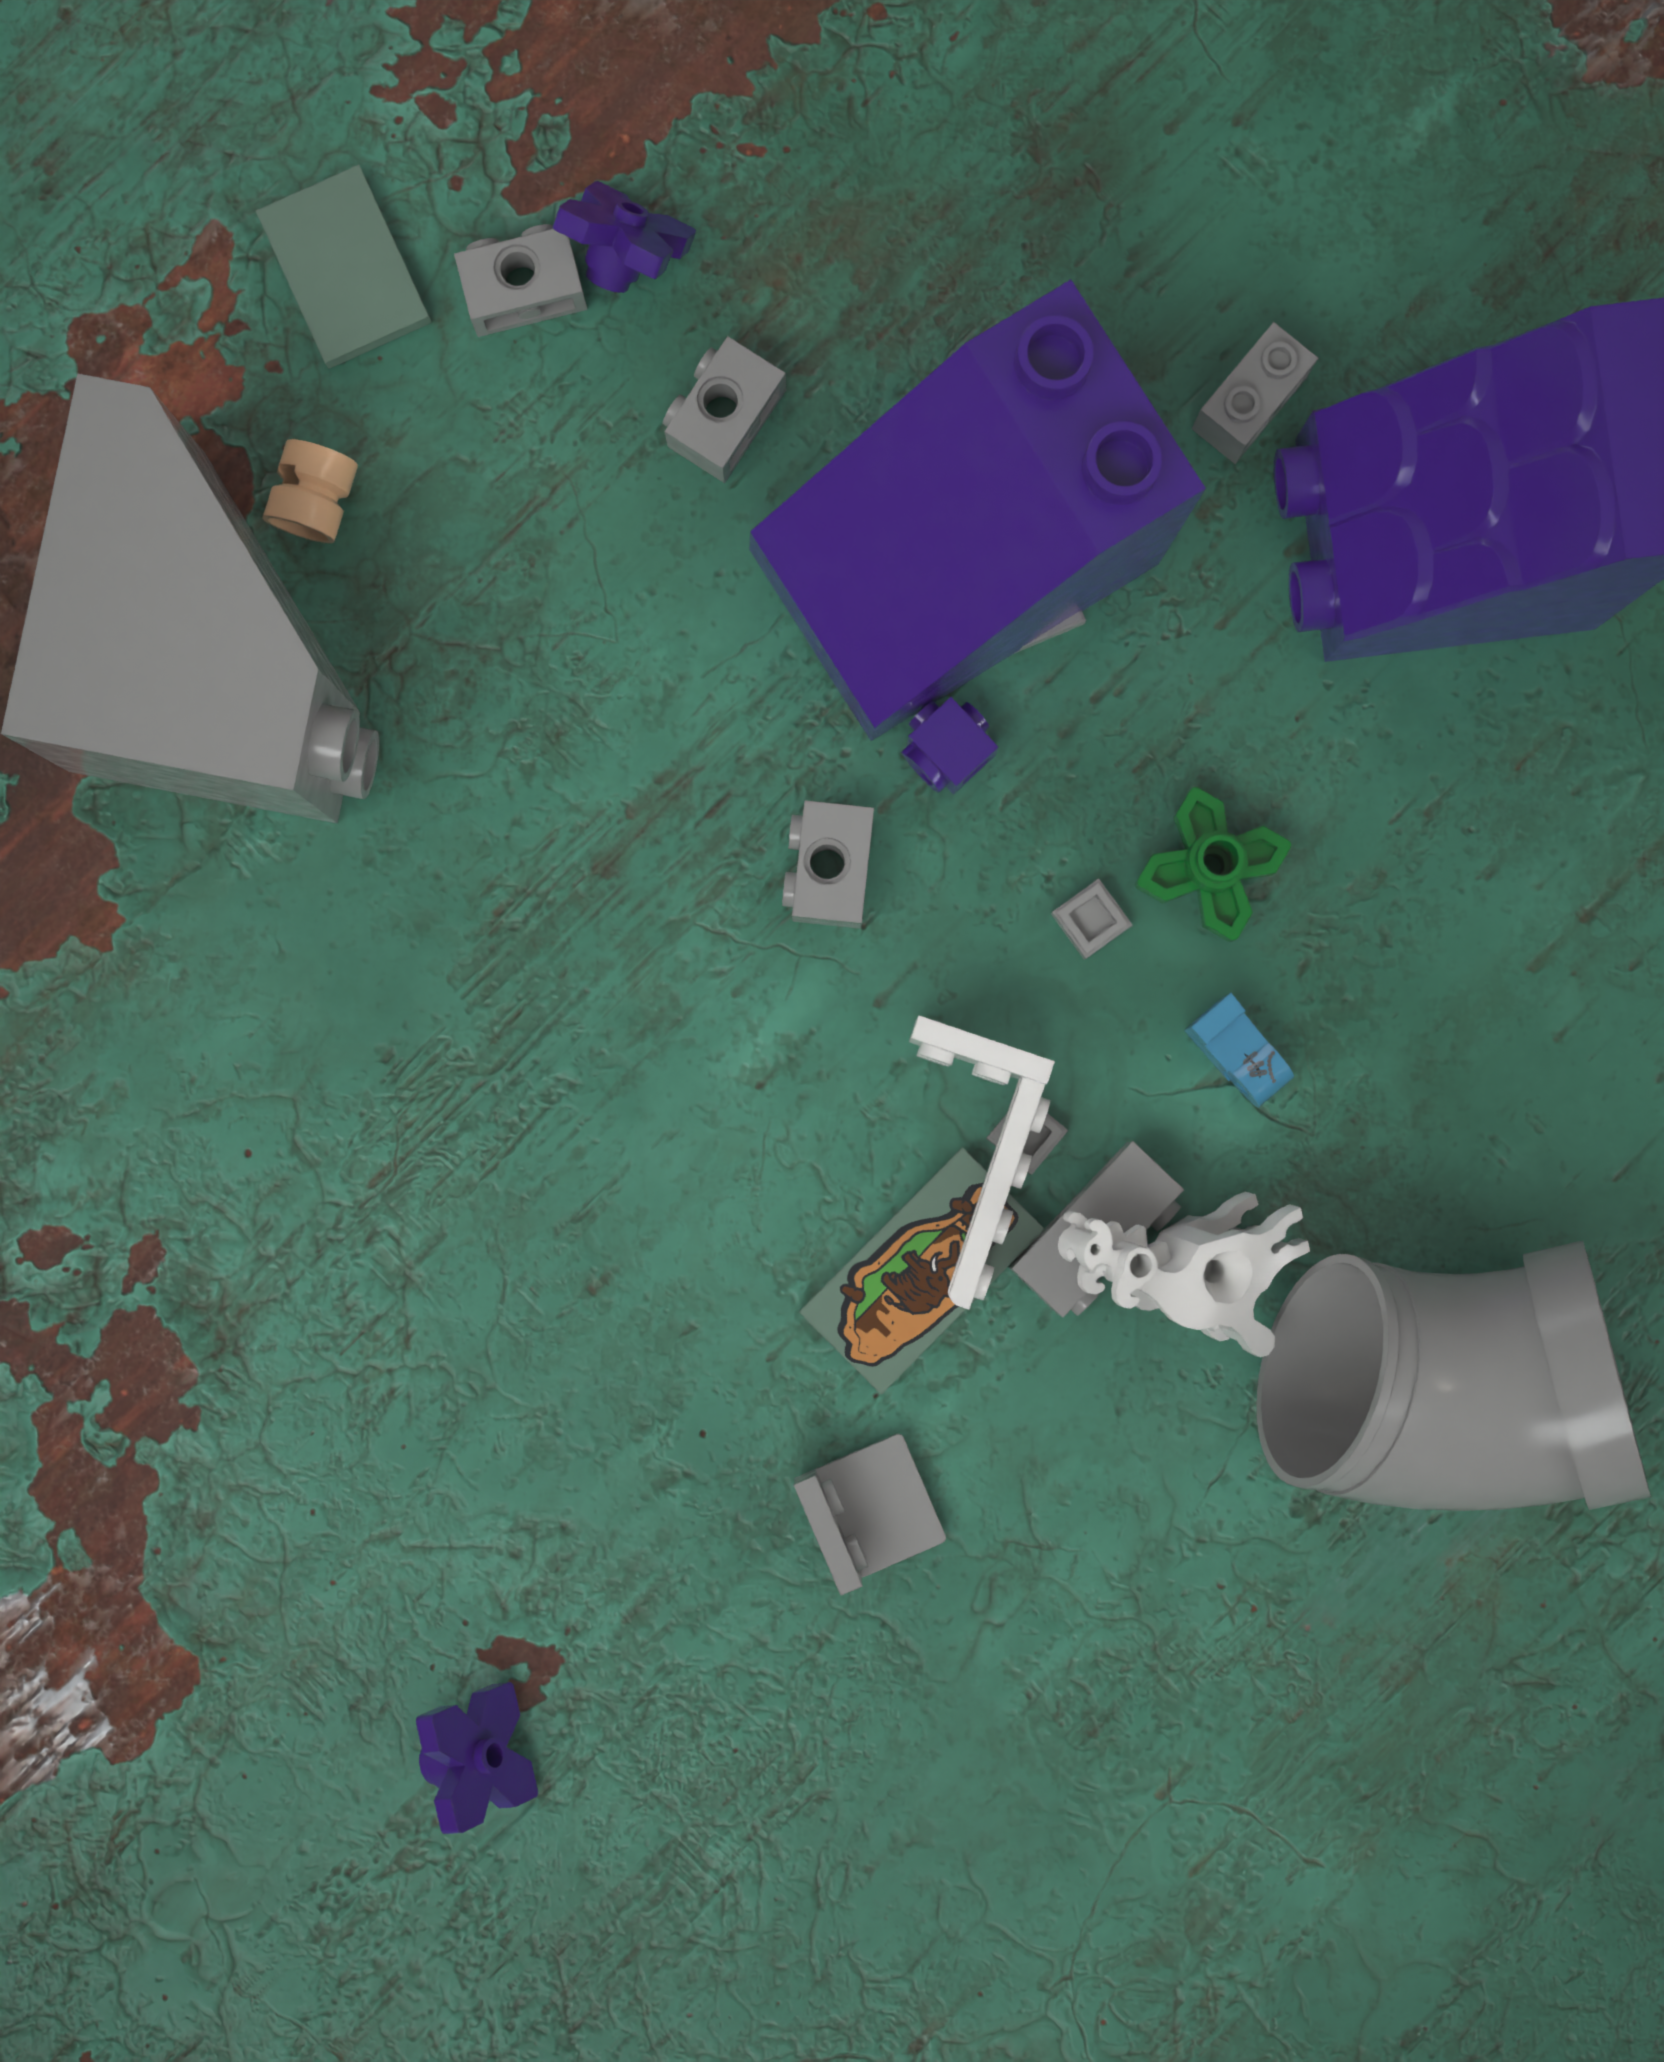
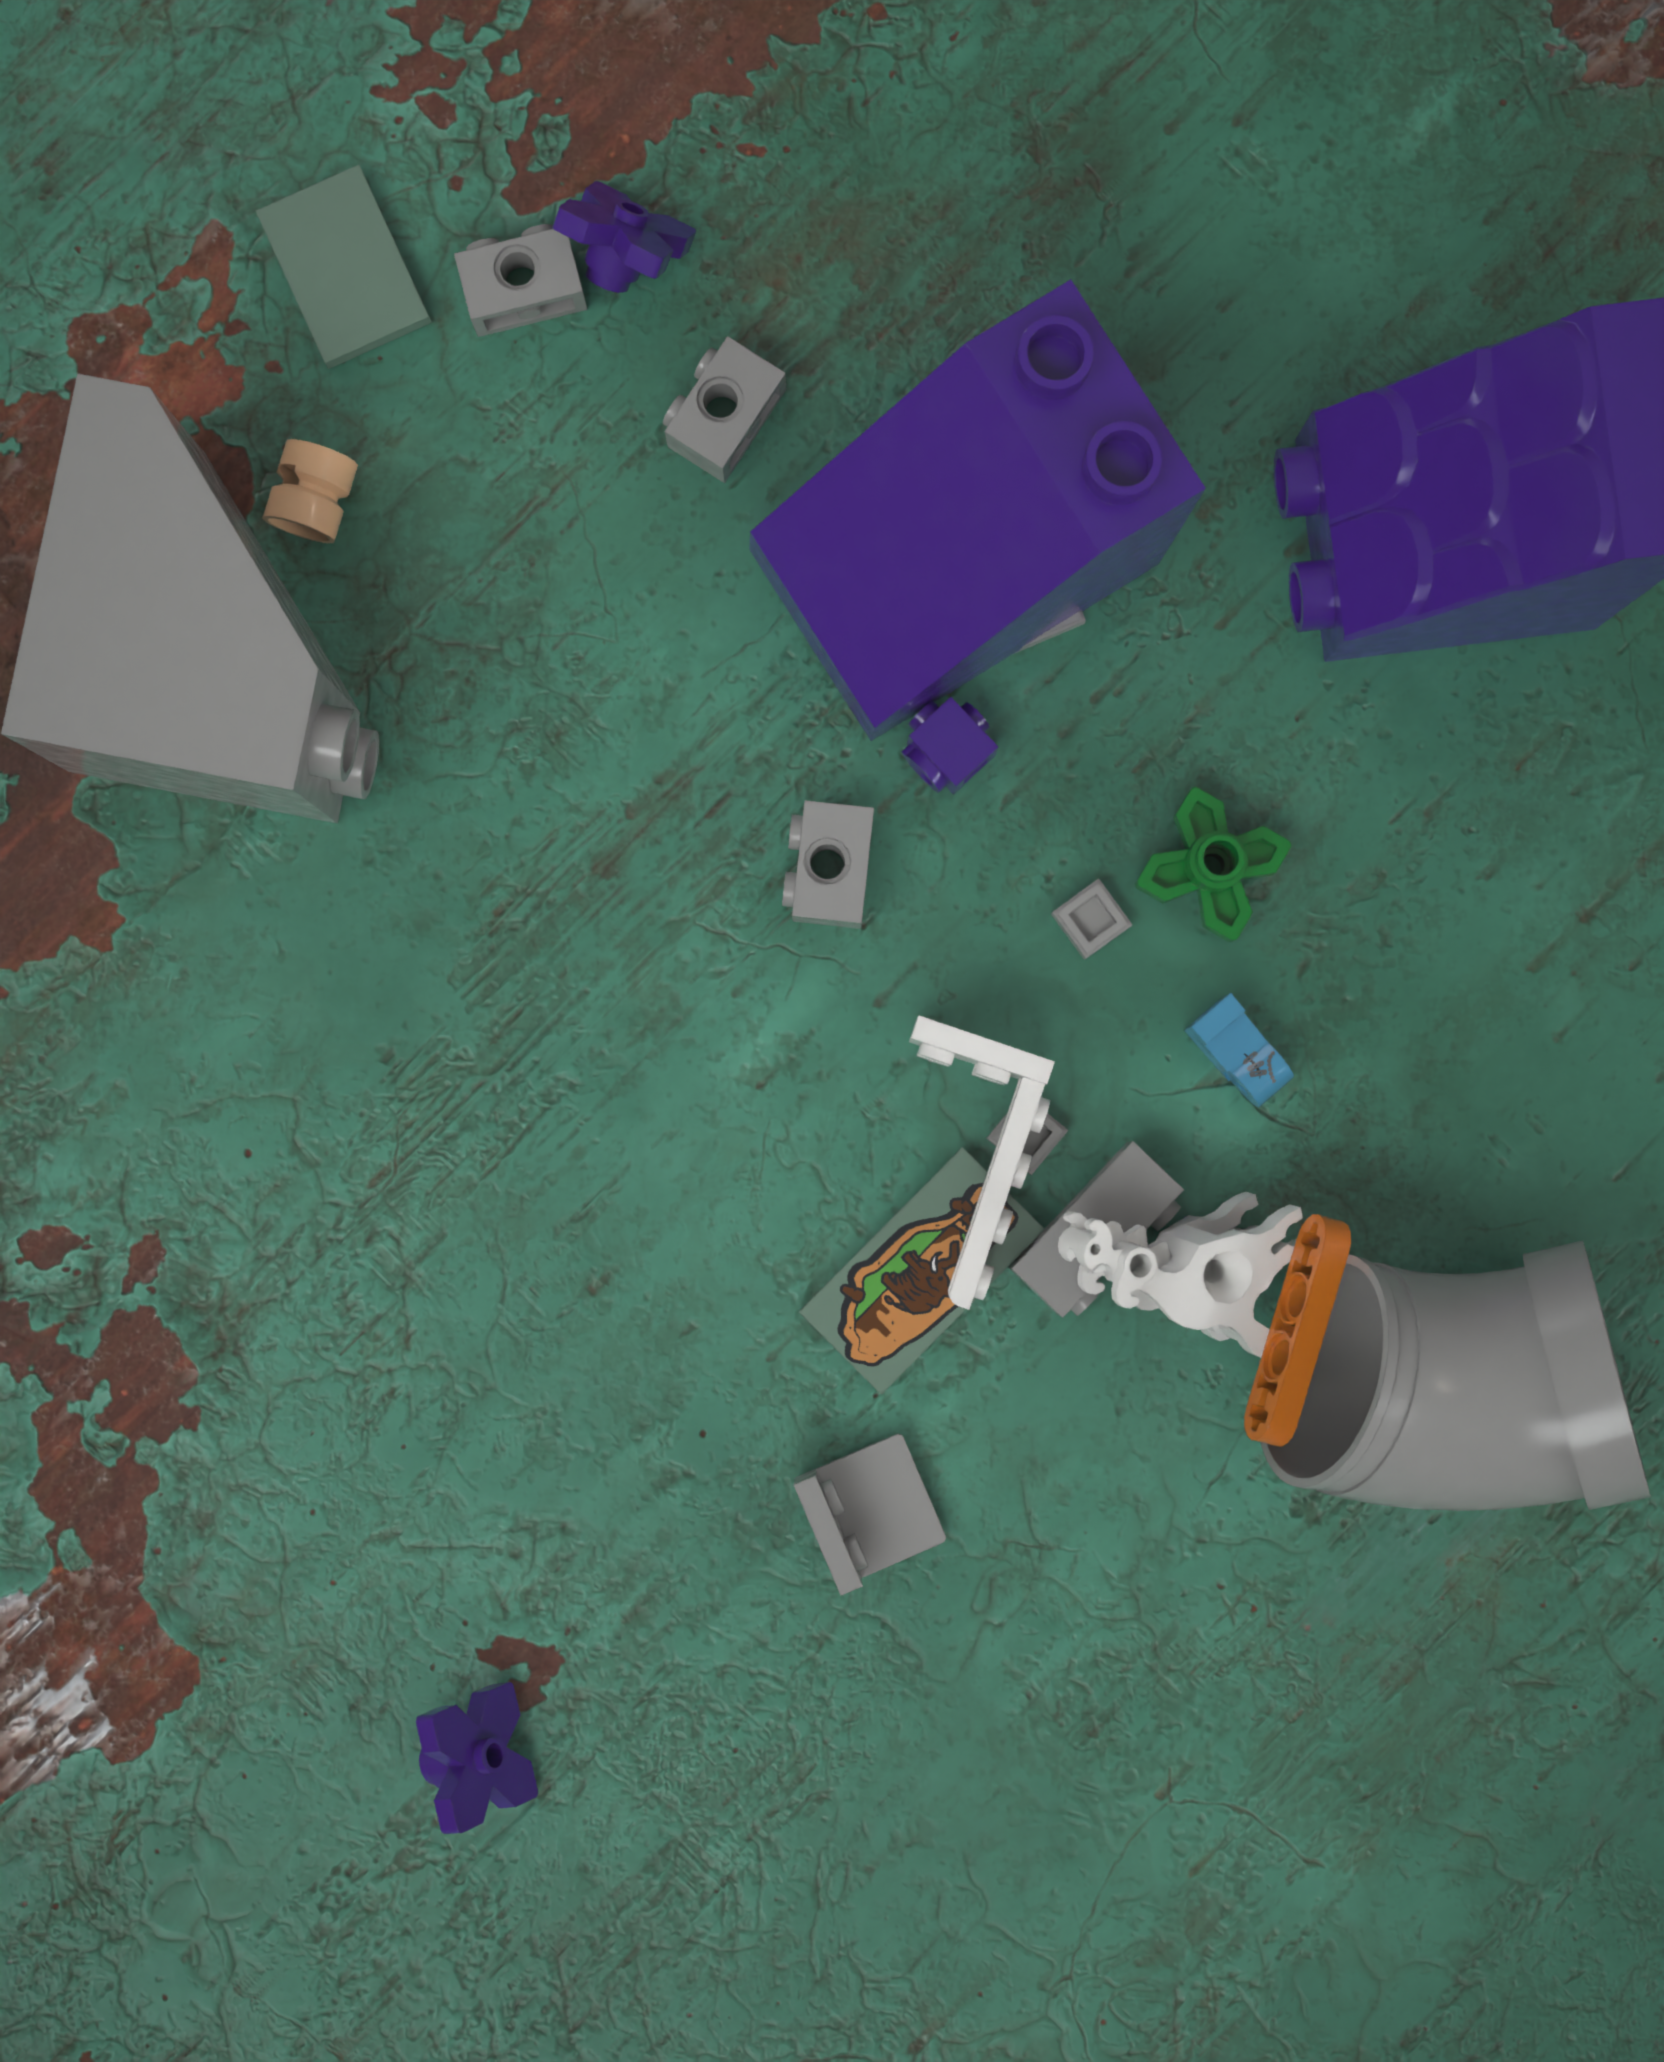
light grey brick [1192,322,1319,464] -> none
none -> orange beam [1244,1214,1351,1447]

